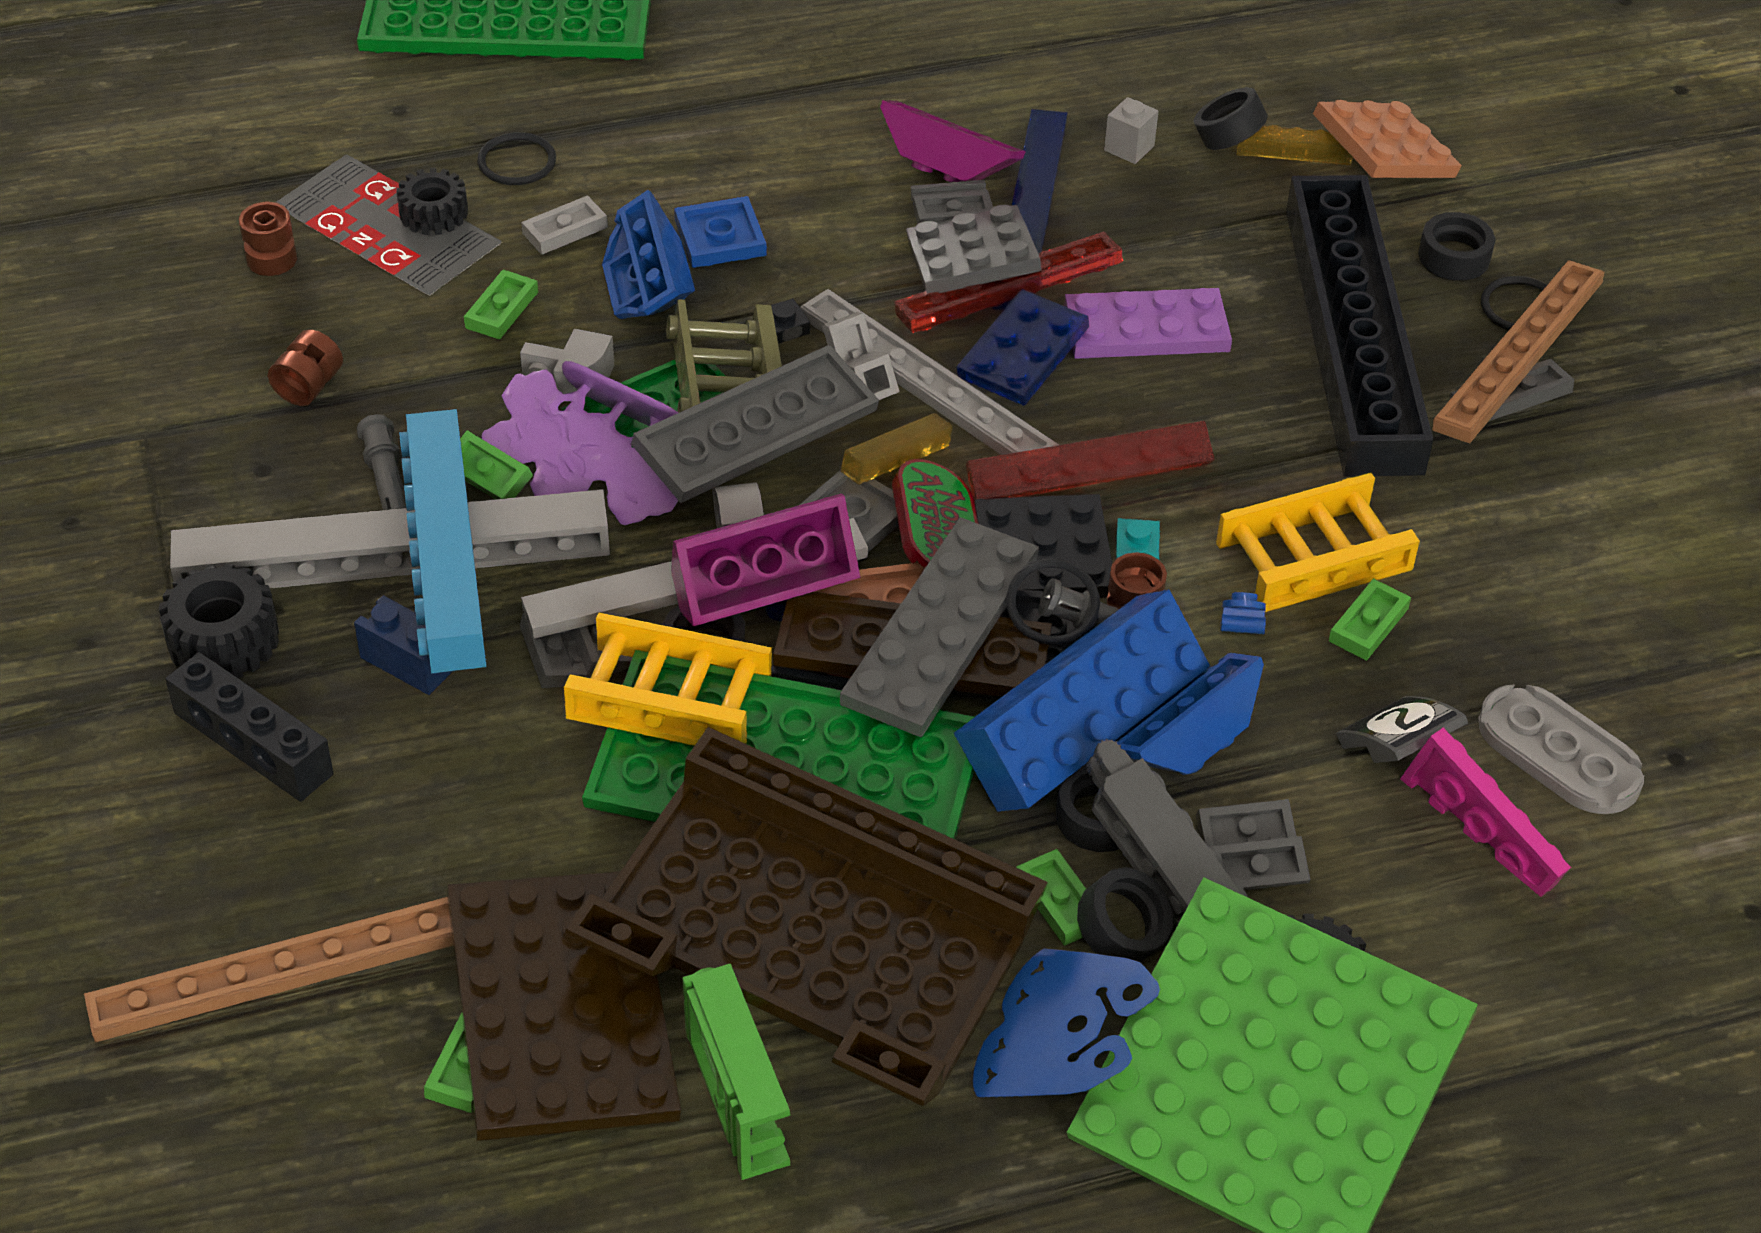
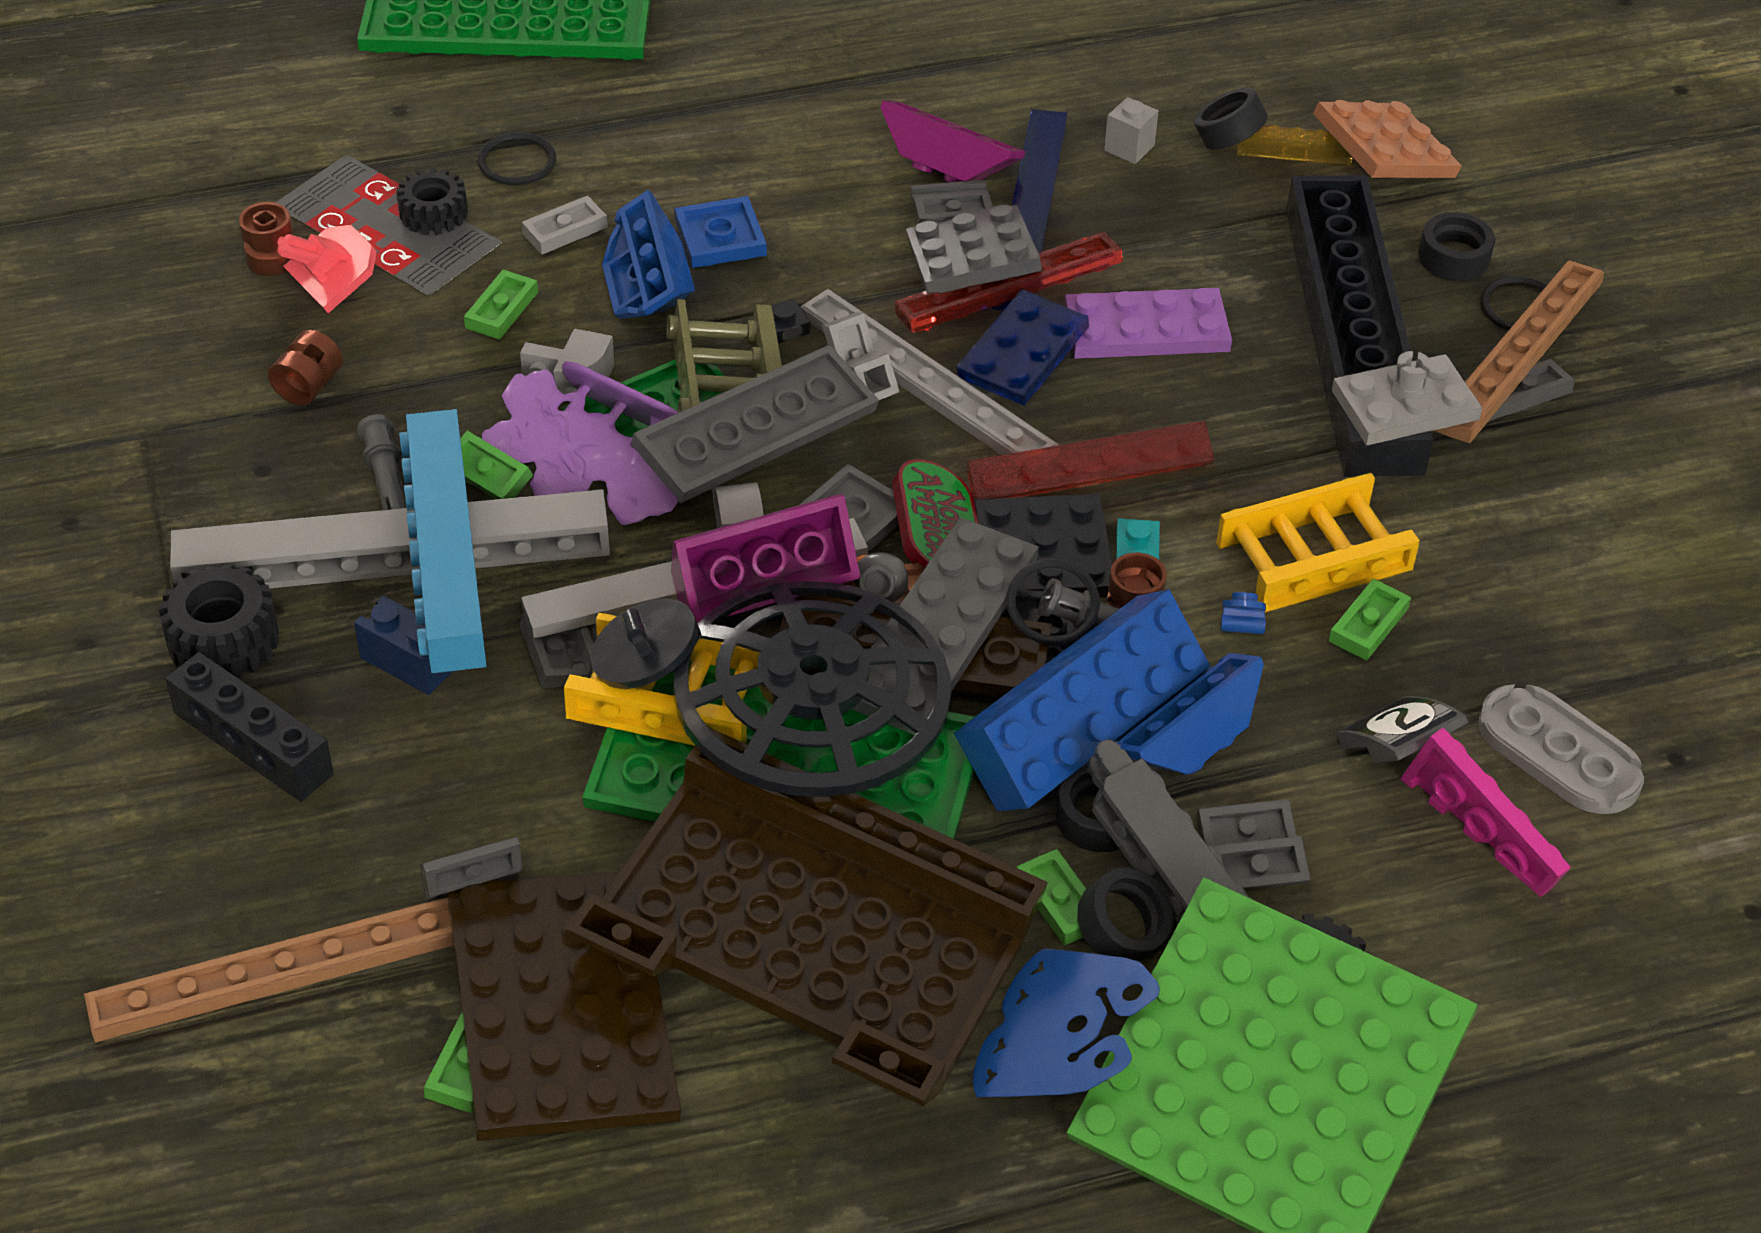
bright green door [683,963,790,1180] -> none
clear yellow piece [841,413,953,485] -> none
none -> coral piece [277,225,377,314]
none -> dark grey slope [420,837,522,902]
none -> black shield [590,599,698,689]
none -> black dish [673,581,951,797]
none -> dark grey animal [854,552,909,602]
none -> light grey plate [1332,351,1482,445]

